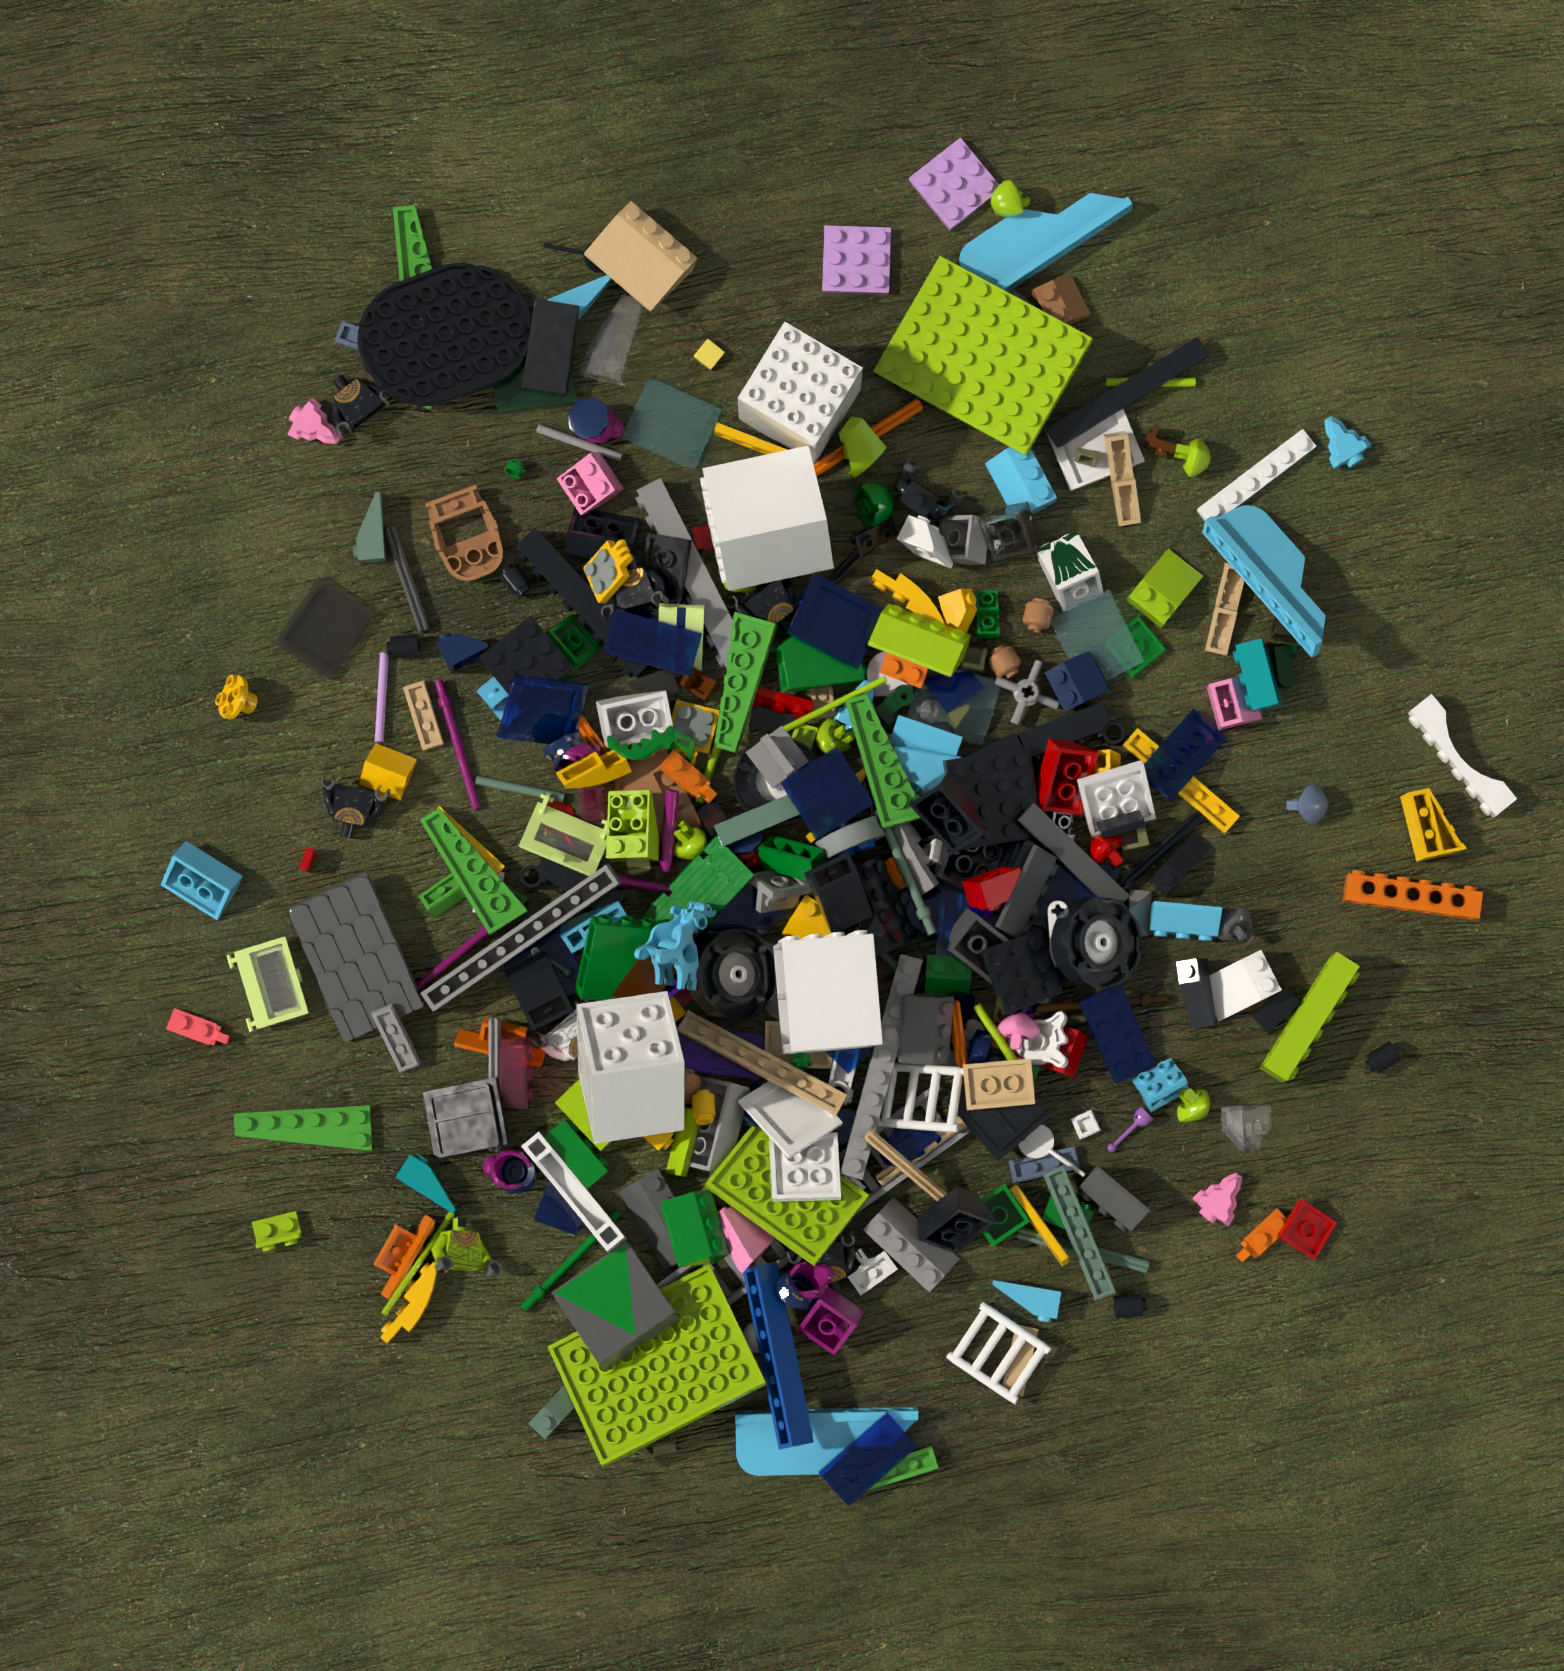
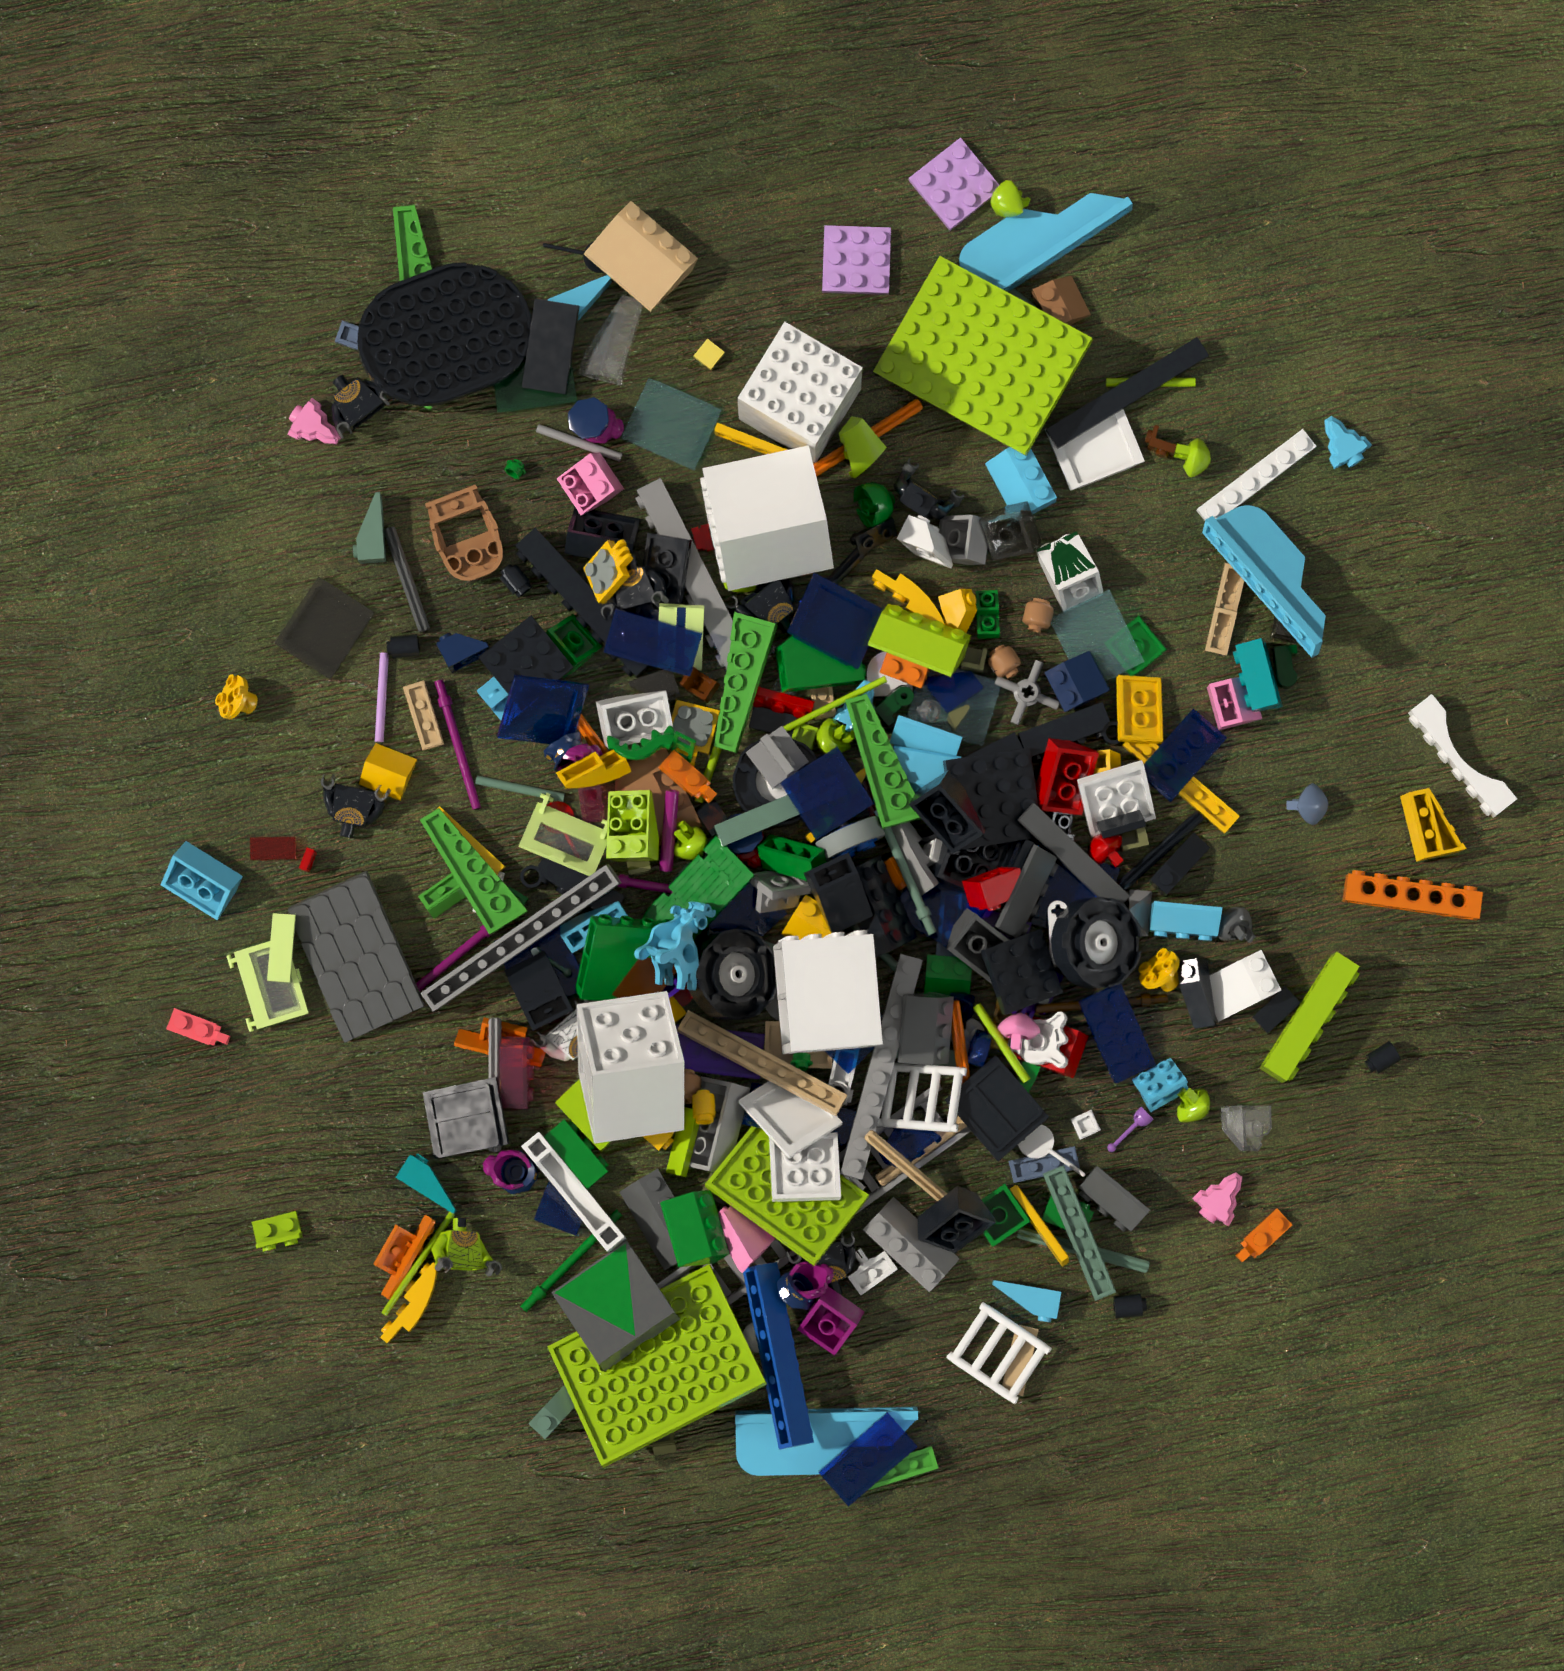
bright green wing [234,1105,373,1151] -> none
light grey tile [371,1003,421,1073] -> none
tan plate [963,1058,1035,1111] -> none
olive slope [1074,448,1100,468] -> none
tan slope [1103,431,1141,526] -> none
lime slope [1127,548,1203,628] -> none
red tile [1277,1198,1338,1261] -> none
none -> clear red tile [250,837,296,861]
none -> yellowish green tile [267,913,296,983]
none -> yellow tile [1116,675,1163,744]
none -> yellow plate [1138,948,1180,992]

